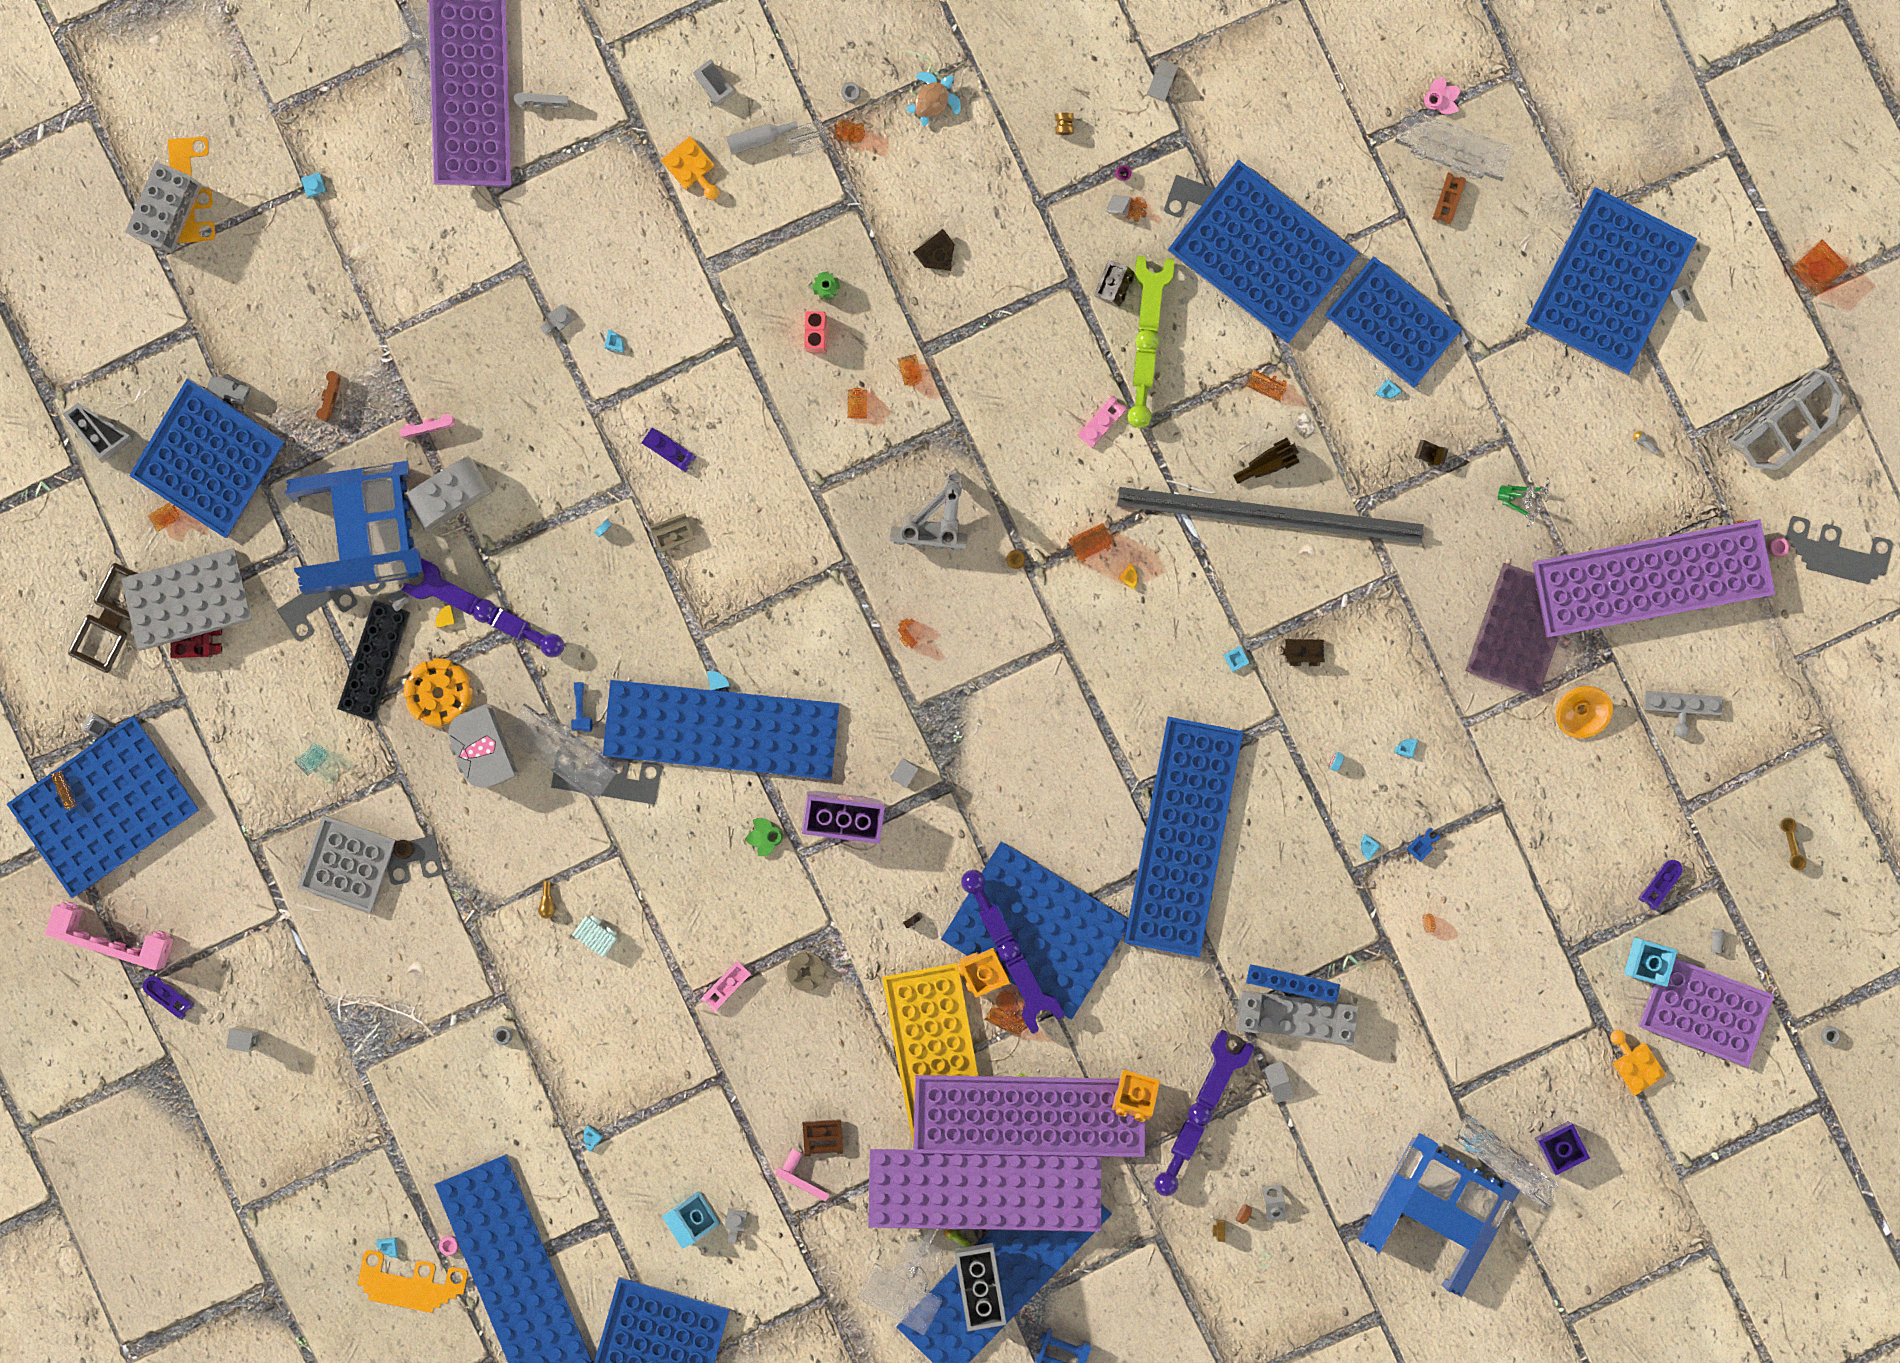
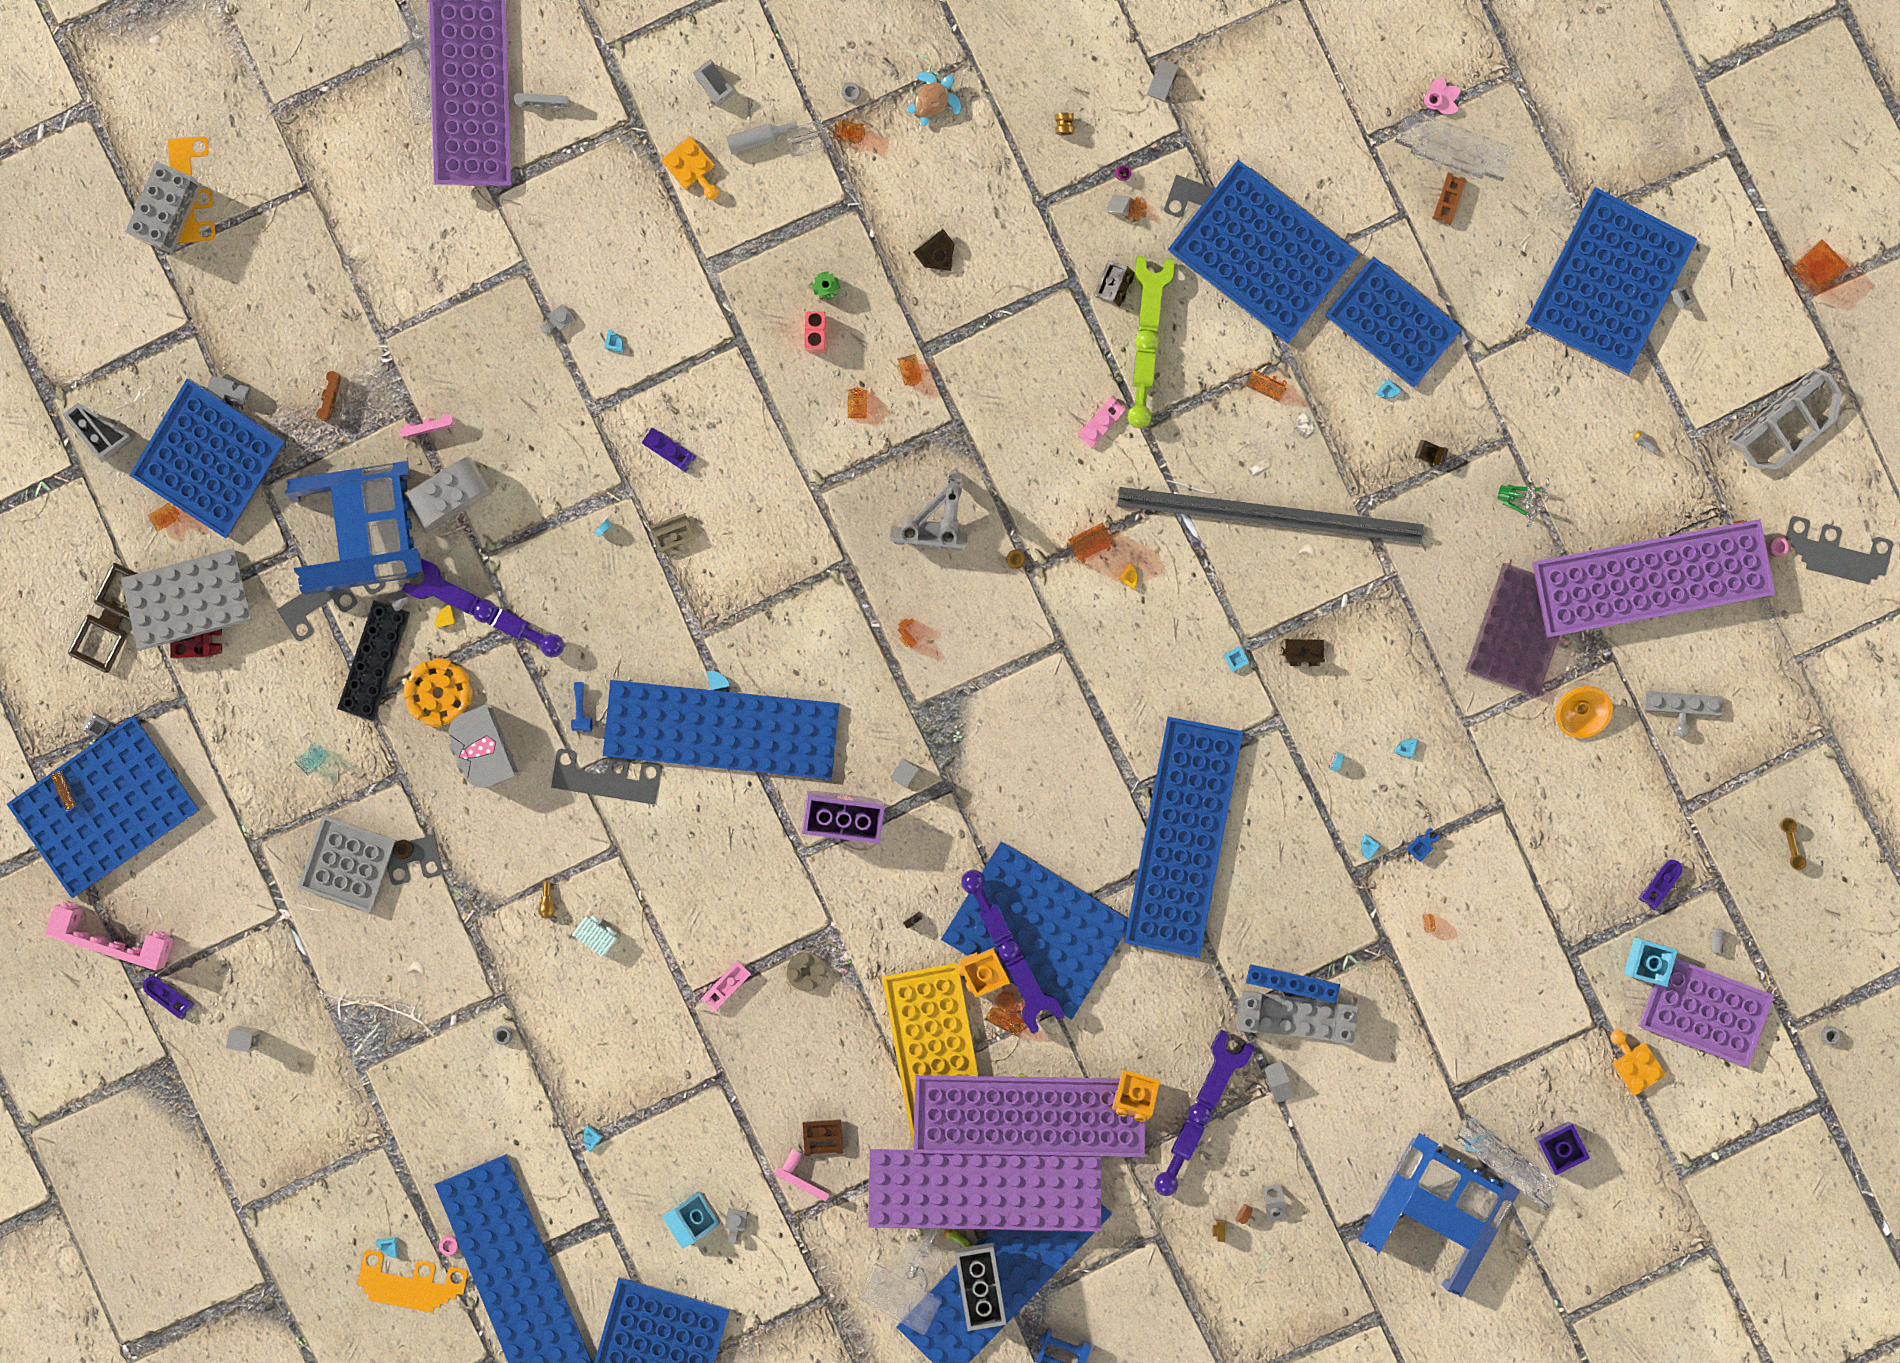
medium azure plate [301,173,326,198] -> none
clear plate [503,703,618,802] -> none
bright green plate [745,818,783,856] -> none
dark brown piece [1233,437,1300,484] -> none

